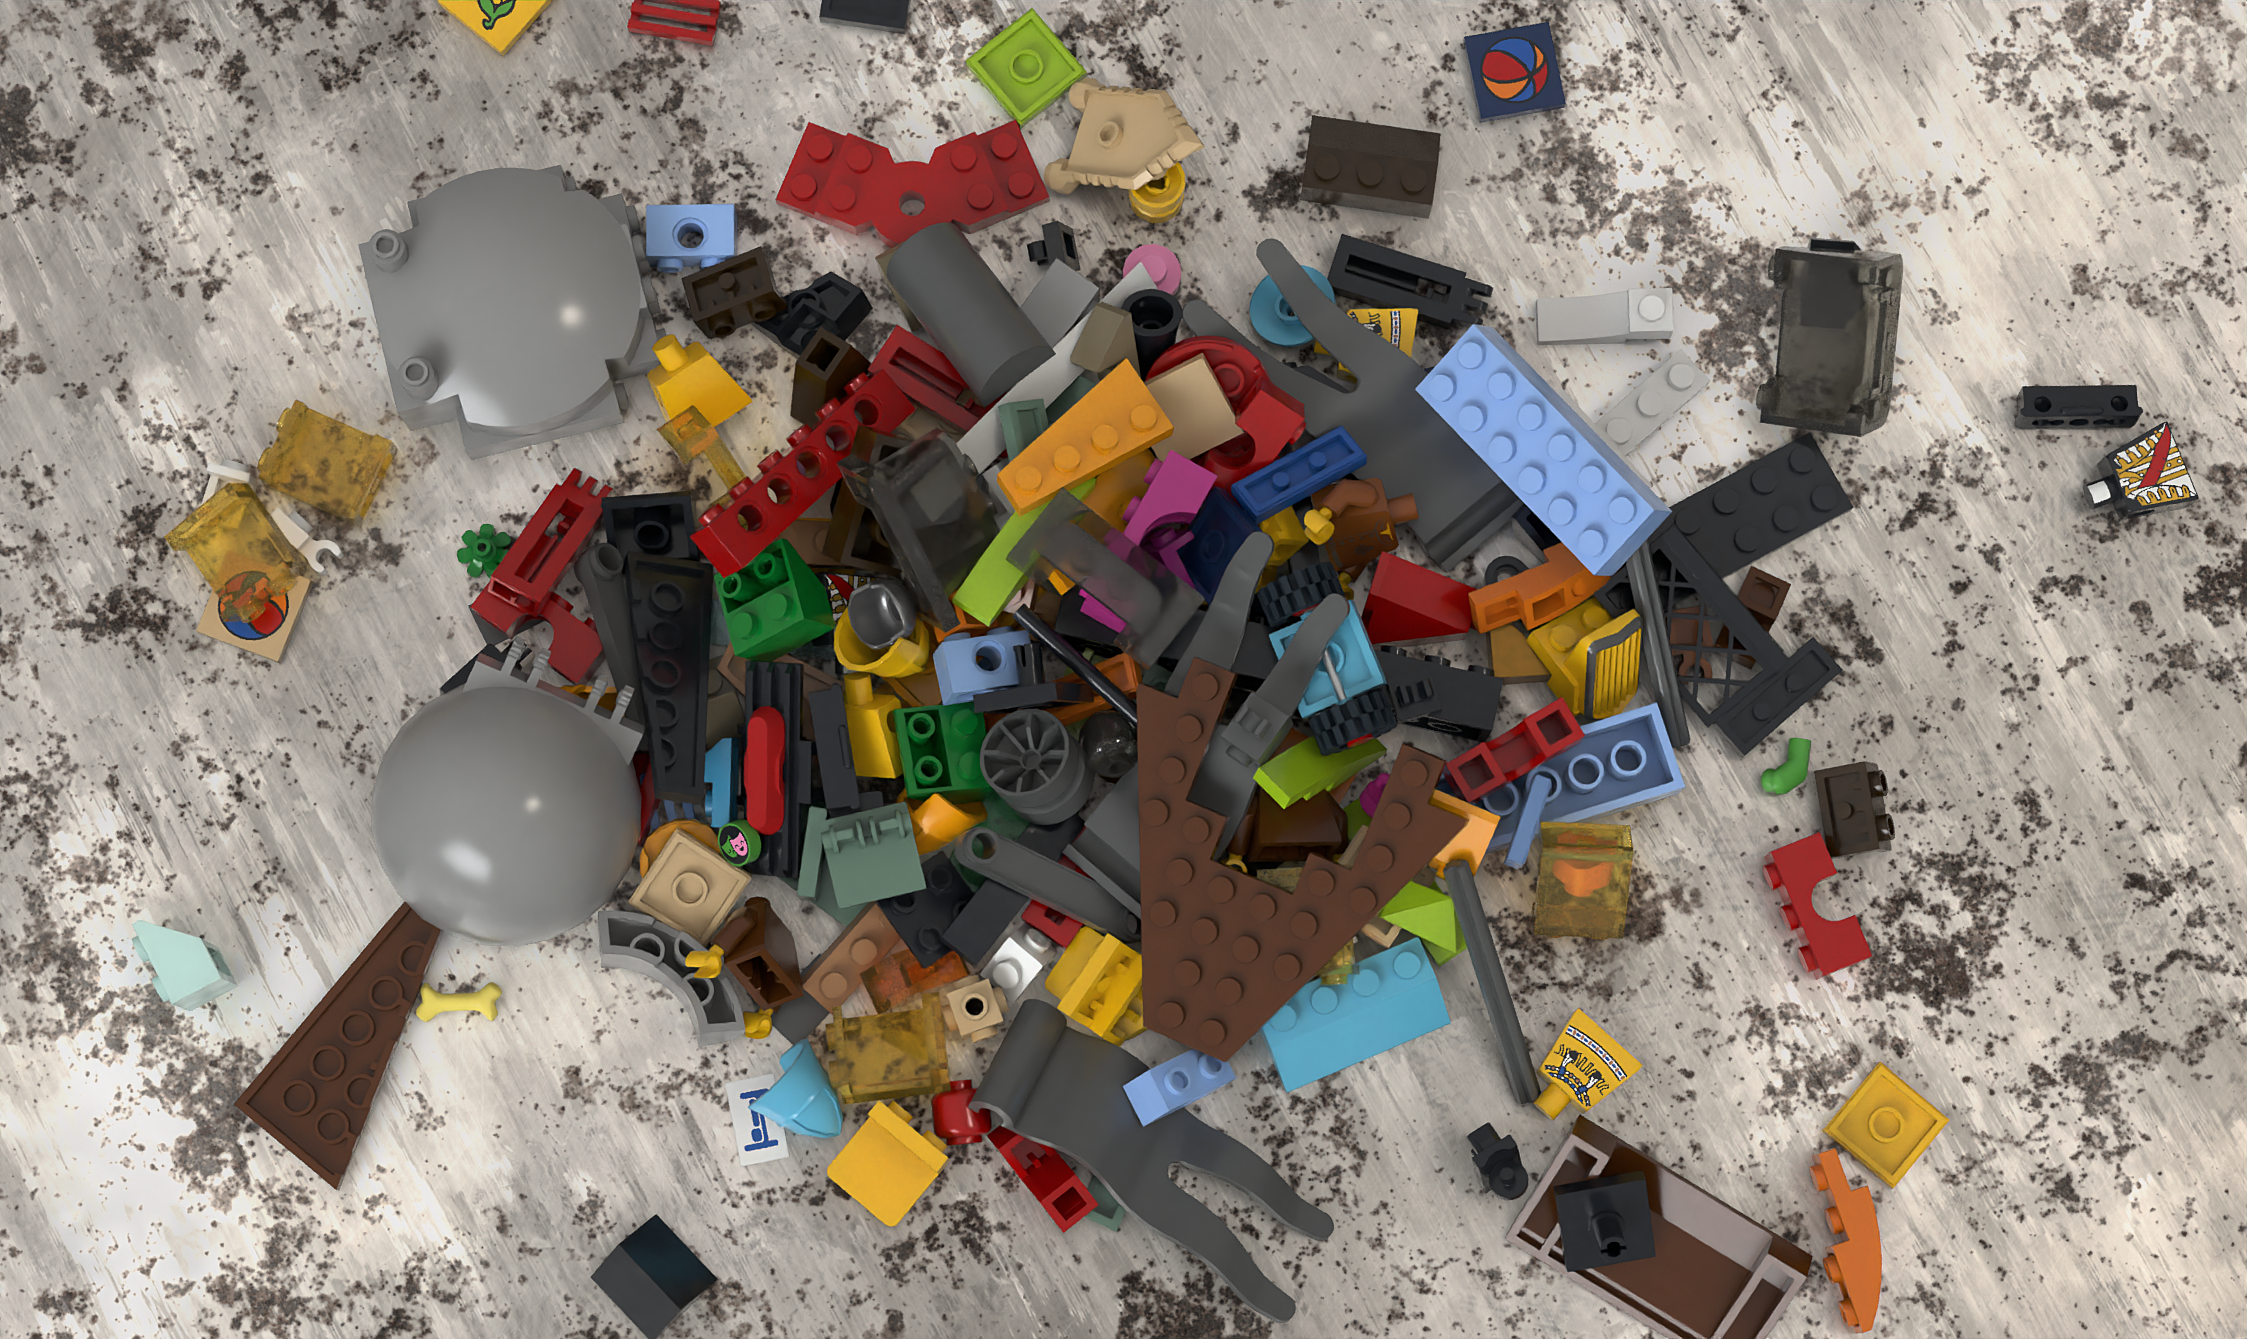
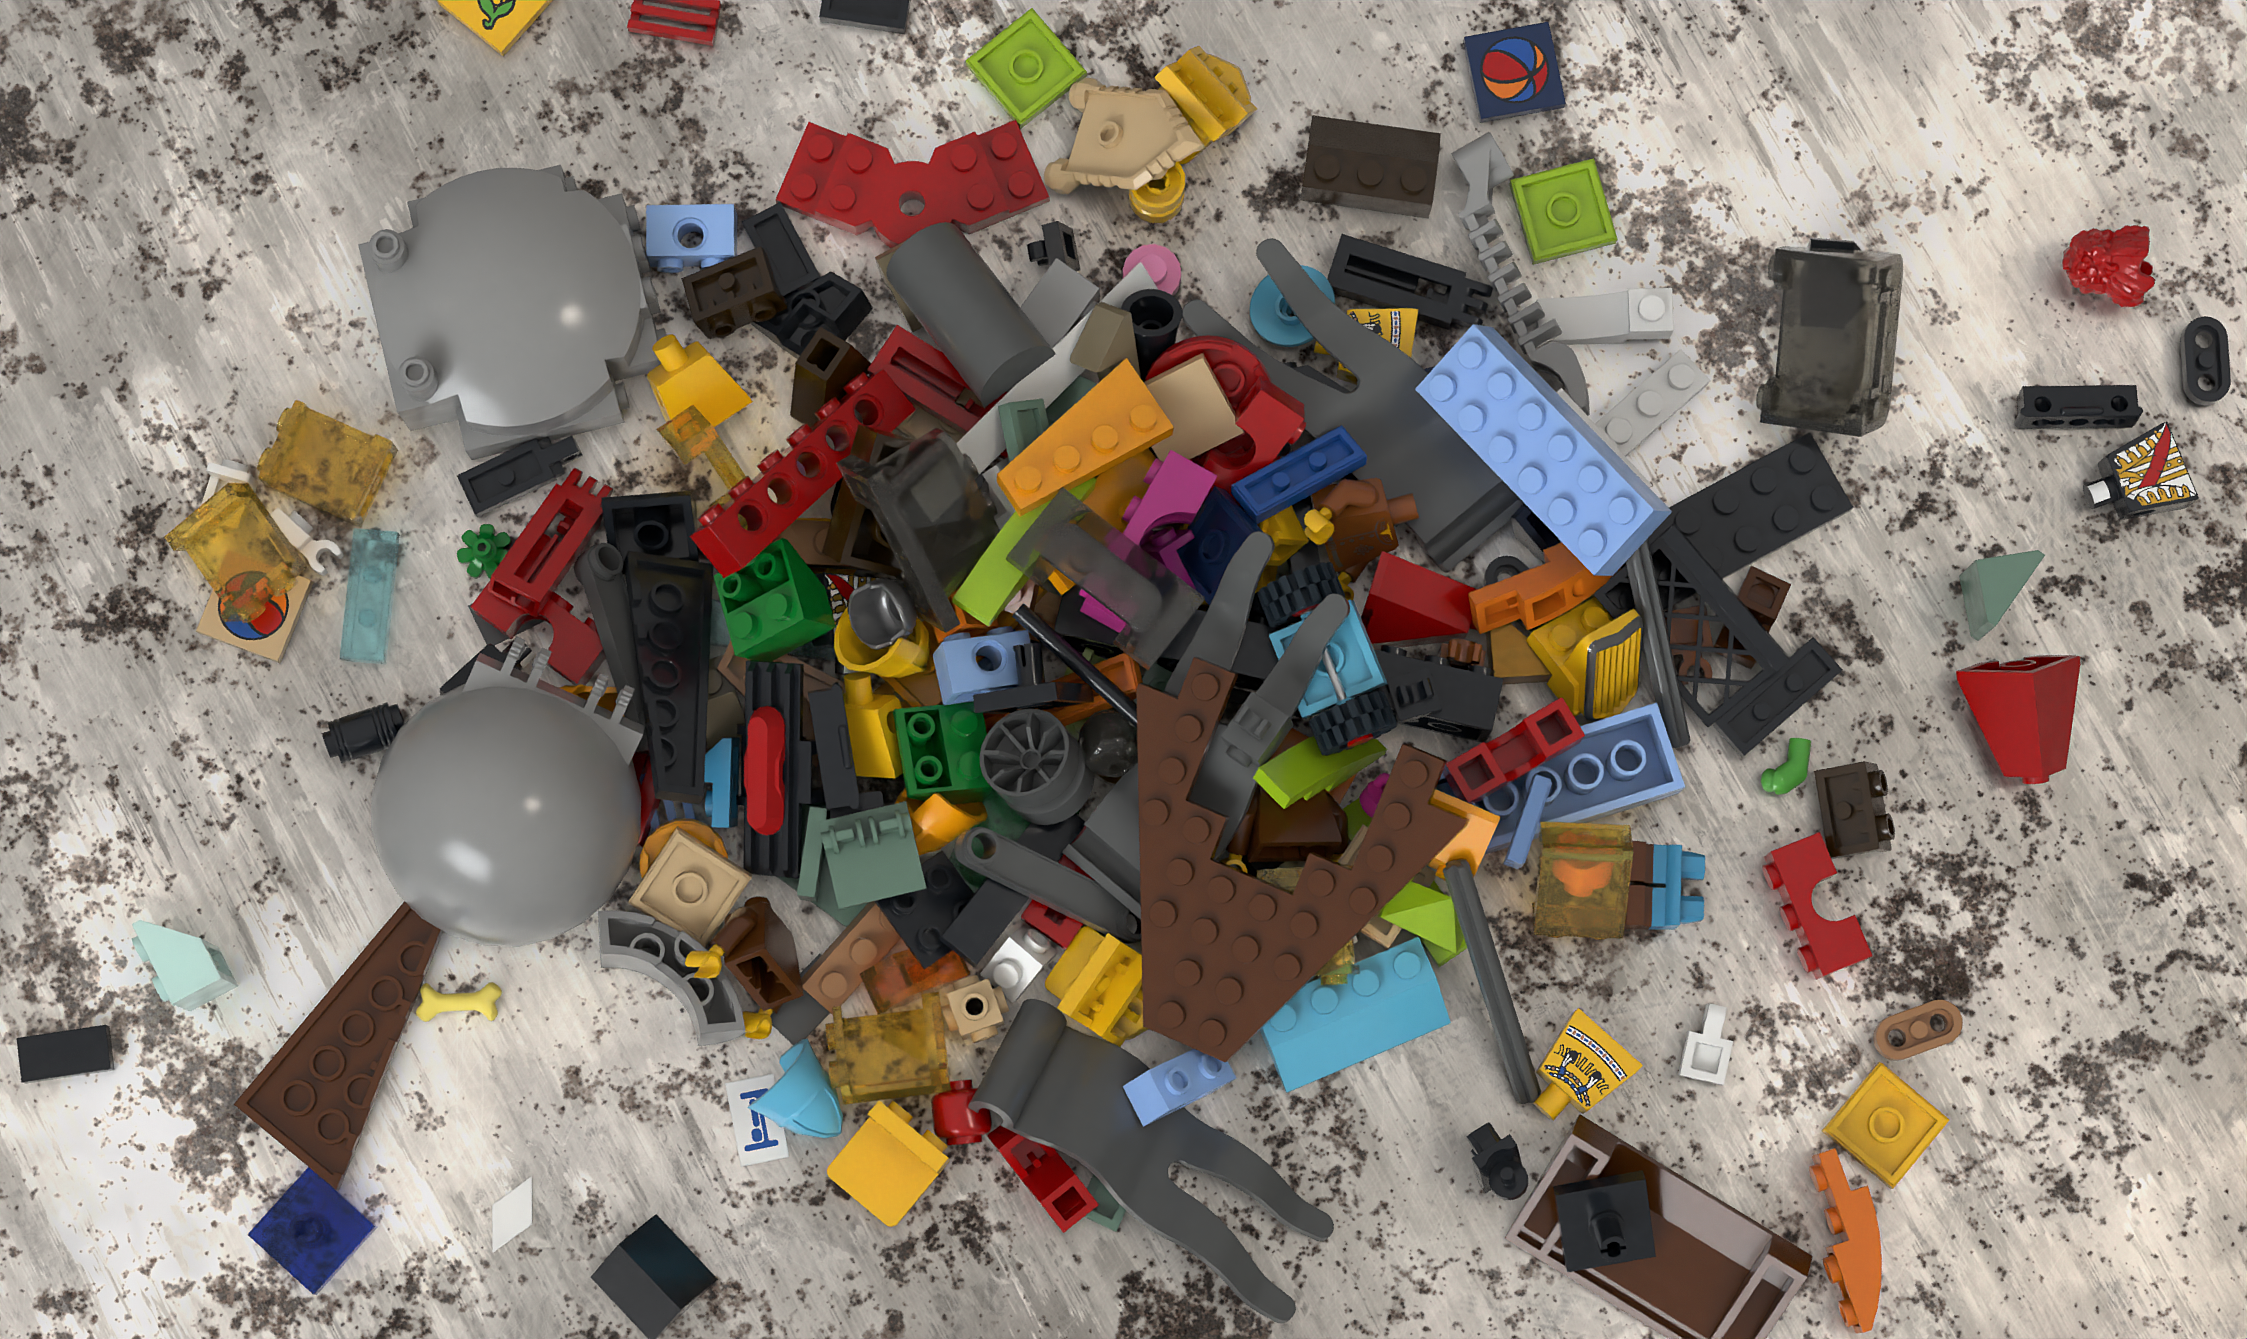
tile [718,819,761,867] -> none
none -> black tile [16,1025,115,1084]
none -> clear blue tile [247,1167,377,1295]
none -> black head [322,702,405,764]
none -> clear light blue tile [339,528,400,664]
none -> black hinge [457,435,583,517]
none -> white sticker [492,1176,532,1253]
none -> black tile [742,202,821,297]
none -> yellow piece [1154,46,1257,164]
none -> dark orange plate [1438,639,1486,670]
none -> light grey piece [1451,132,1590,416]
none -> lime tile [1509,158,1618,265]
none -> dark azure hips [1621,840,1705,930]
none -> white plate [1678,1003,1733,1085]
none -> medium nougat plate [1873,1000,1963,1061]
none -> red slope [1956,655,2081,784]
none -> sand green slope [1959,550,2045,641]
none -> red hair [2062,225,2155,307]
none -> black plate [2180,316,2231,406]

